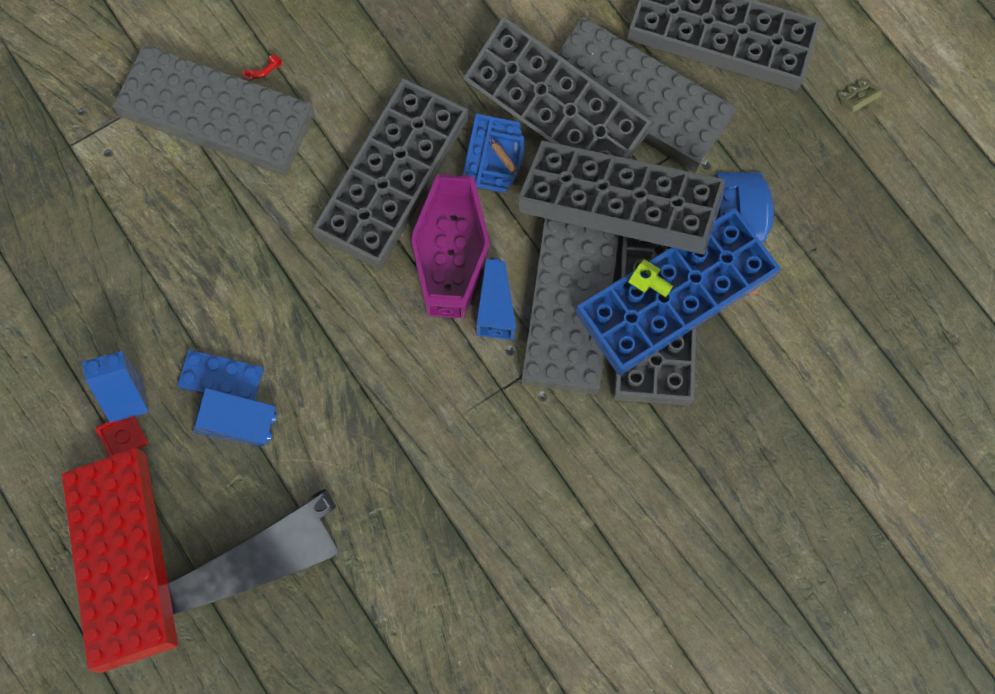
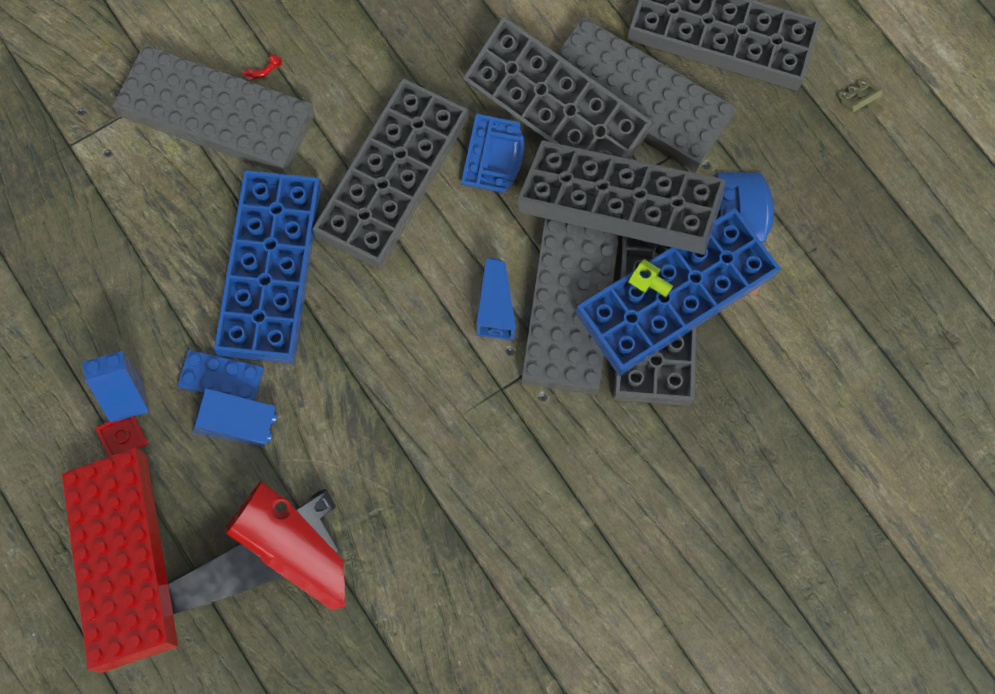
magenta container [412,174,489,319] -> none
medium nougat piece [490,139,518,177] -> none
none -> blue brick [214,170,321,364]
none -> red panel [225,481,345,610]

